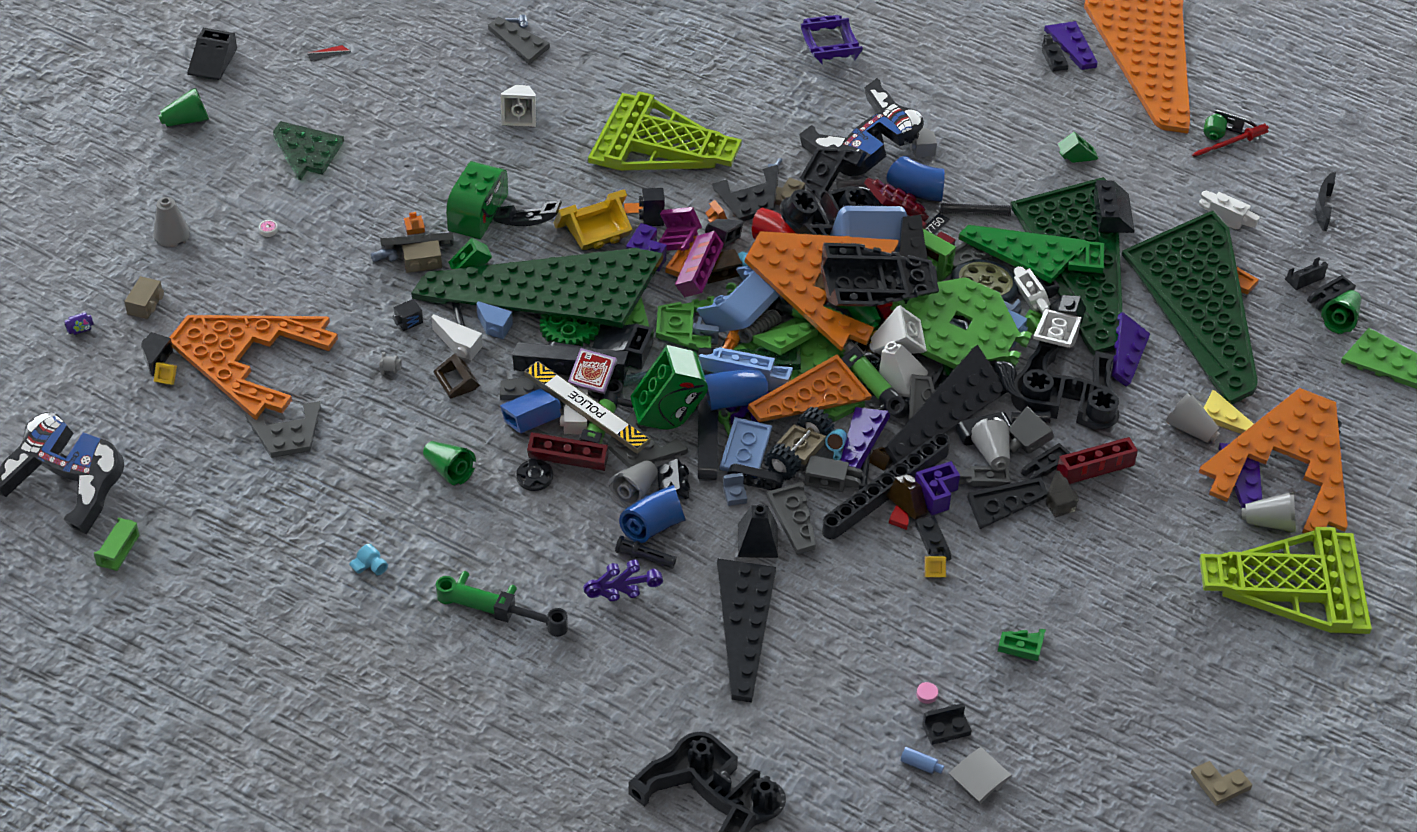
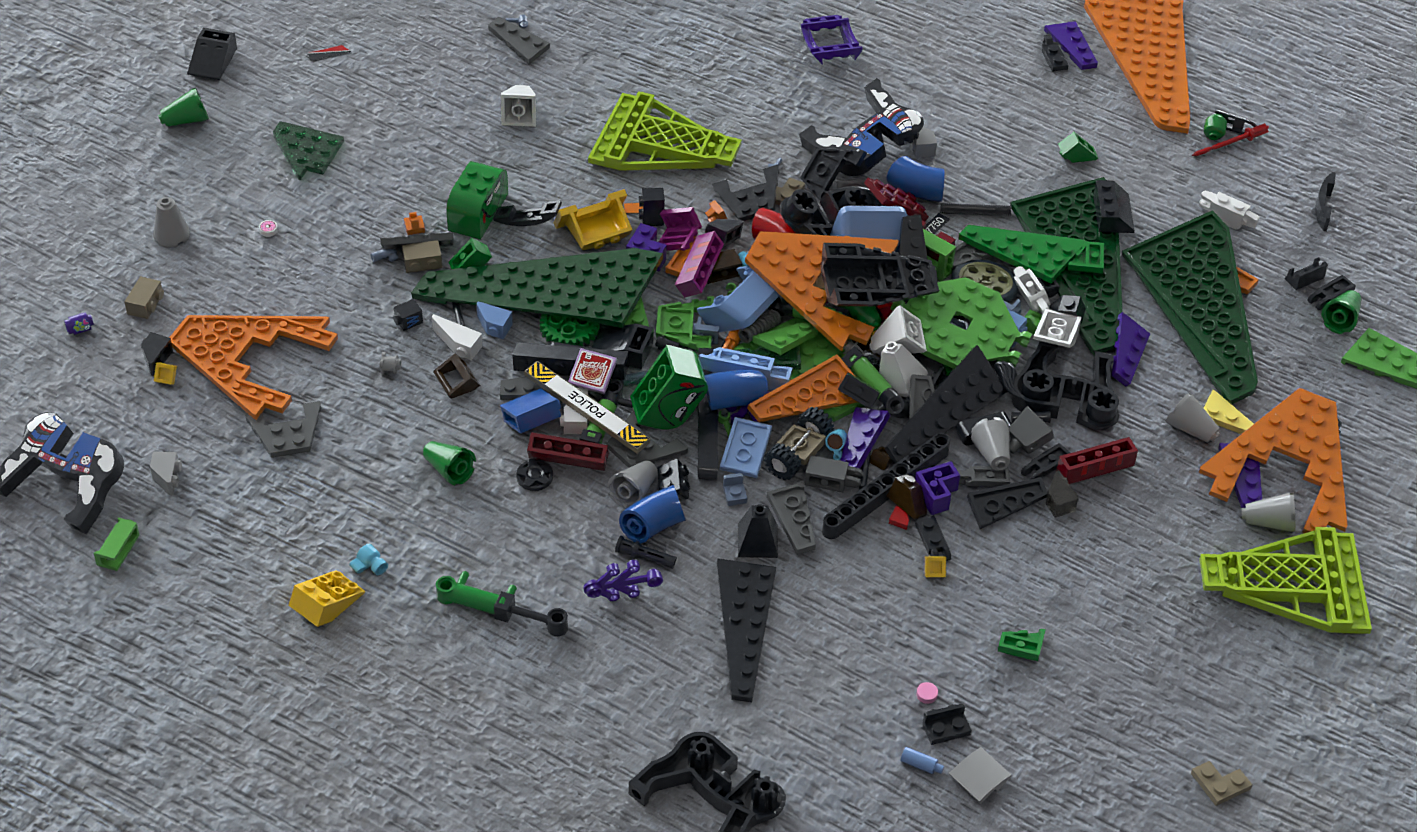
black beam [727,464,784,491] -> none
none -> light grey slope [150,452,182,495]
none -> yellow slope [288,570,365,627]
none -> black pin [655,335,680,350]
none -> black plate [838,372,881,409]

